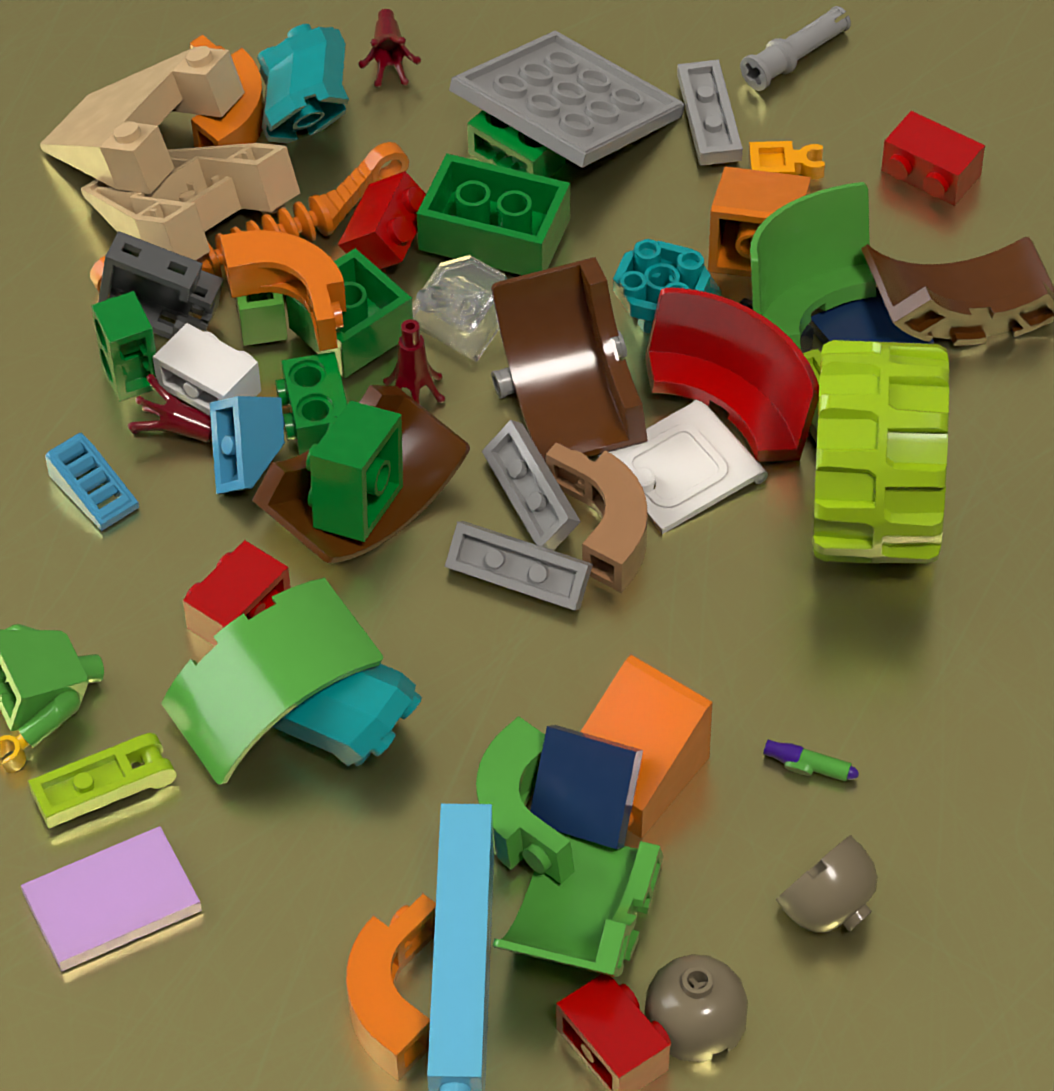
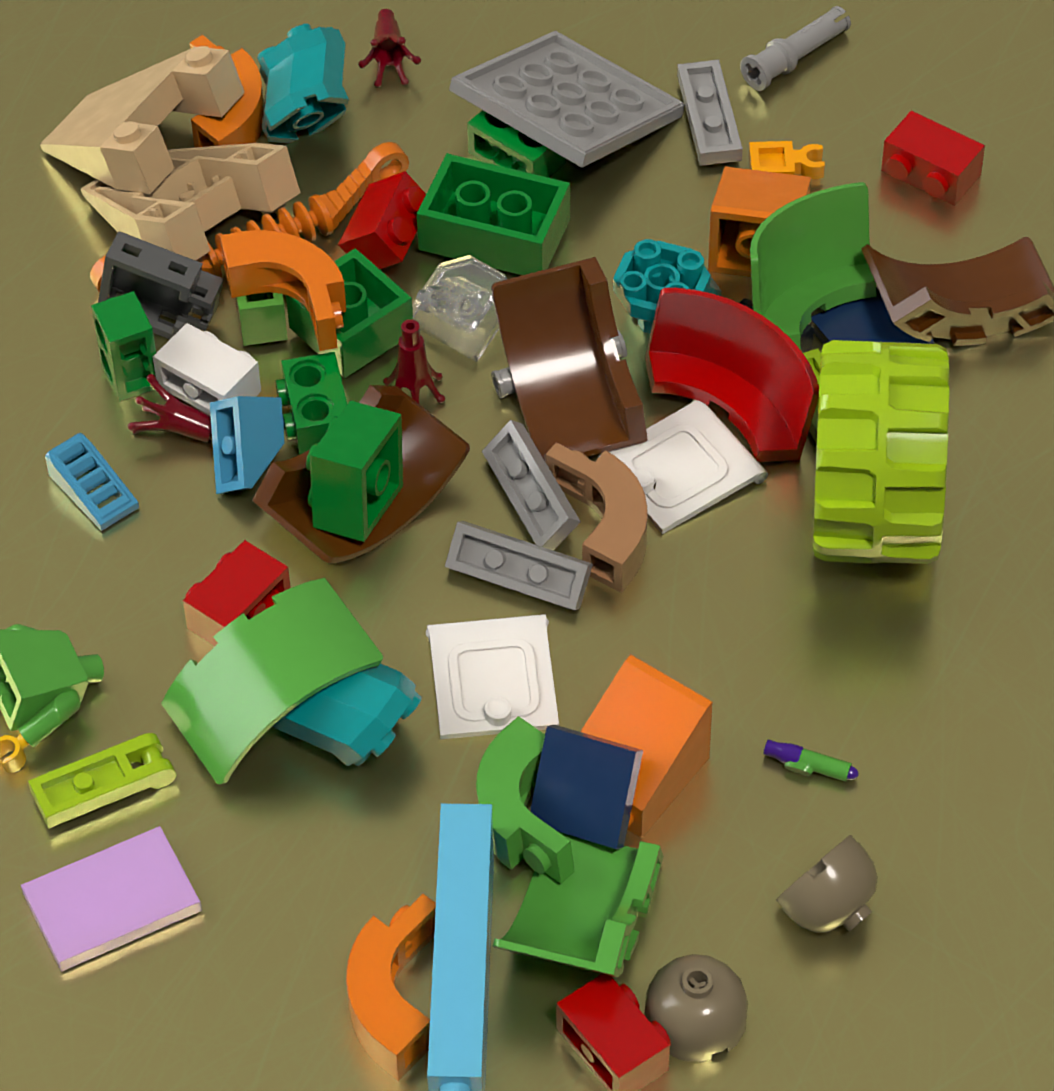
none -> white container [426,614,559,740]

